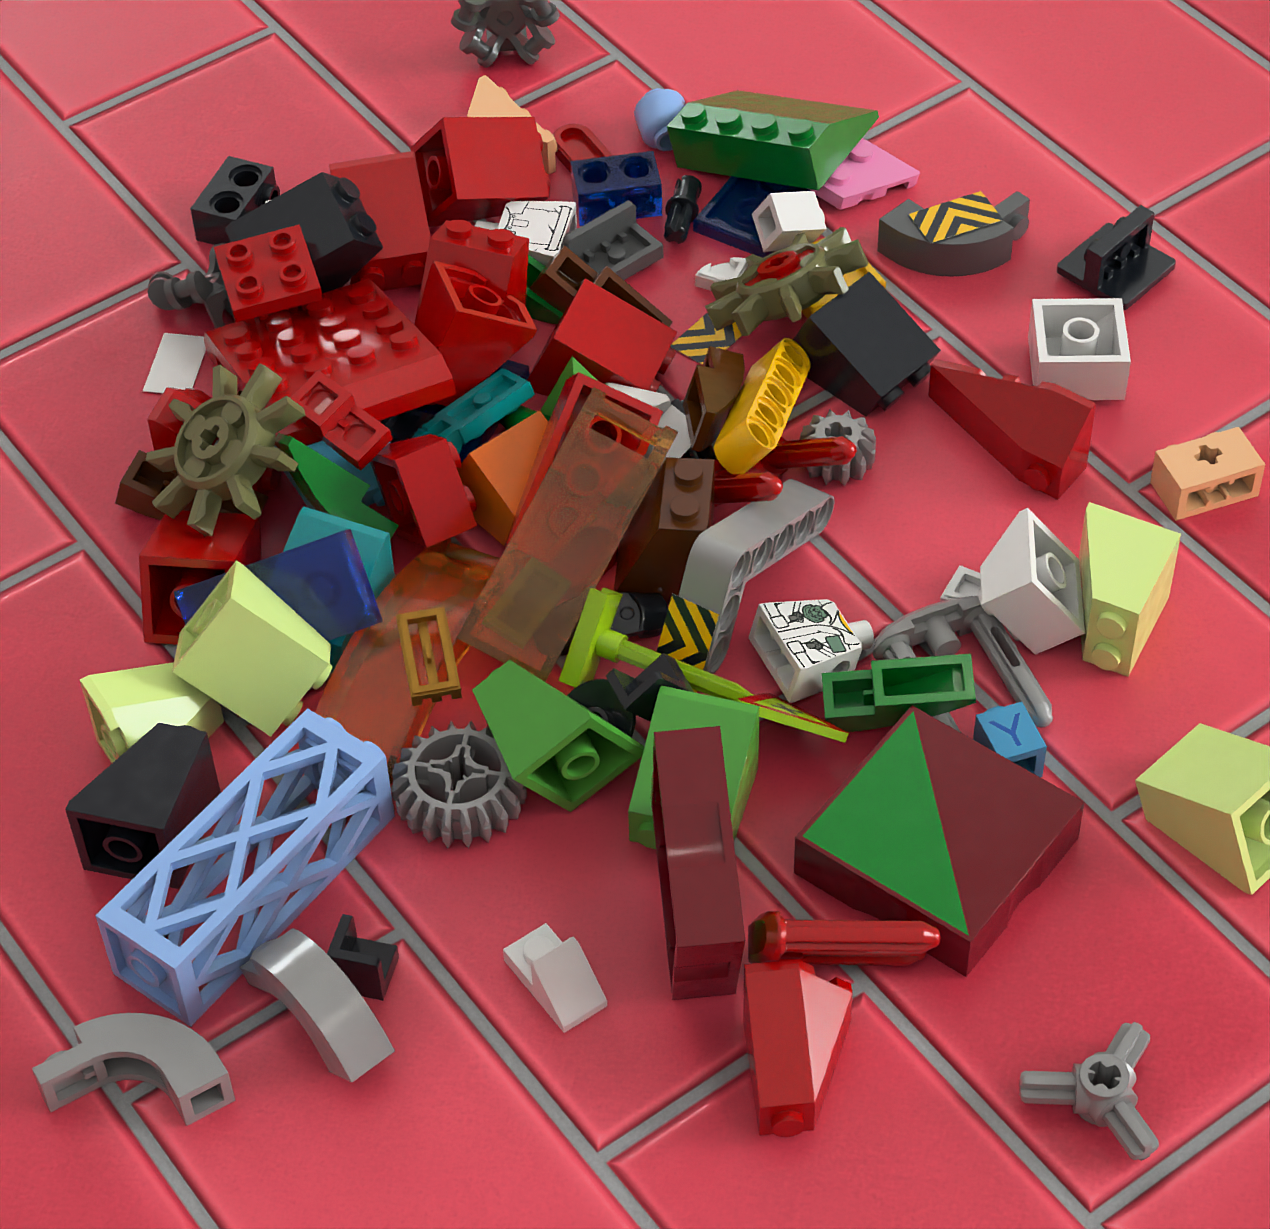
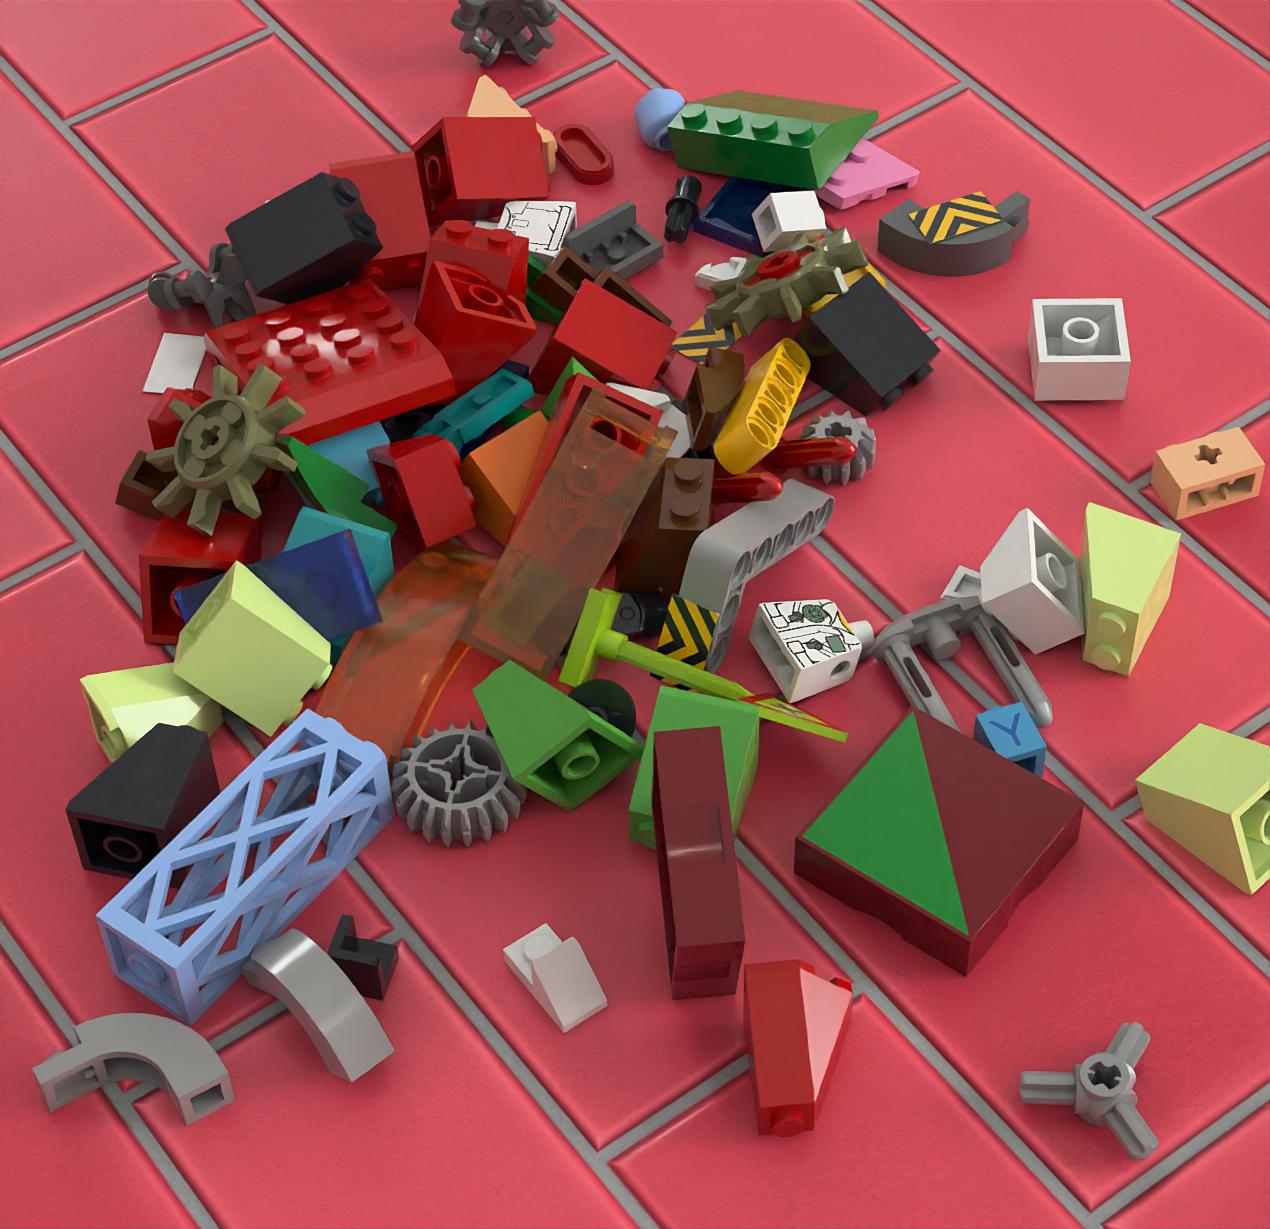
black brick [190,156,280,245] -> none
red plate [213,224,323,325] -> none
red slope [290,370,393,471] -> none
pearl gold tile [396,606,462,706] -> none
clear blue brick [571,151,662,226] -> none
black panel [606,653,694,722] -> none
red piece [748,911,941,966] -> none
green slope [822,654,976,732] -> none
red wedge [928,359,1096,500] -> none
black bracket [1057,205,1176,310] -> none

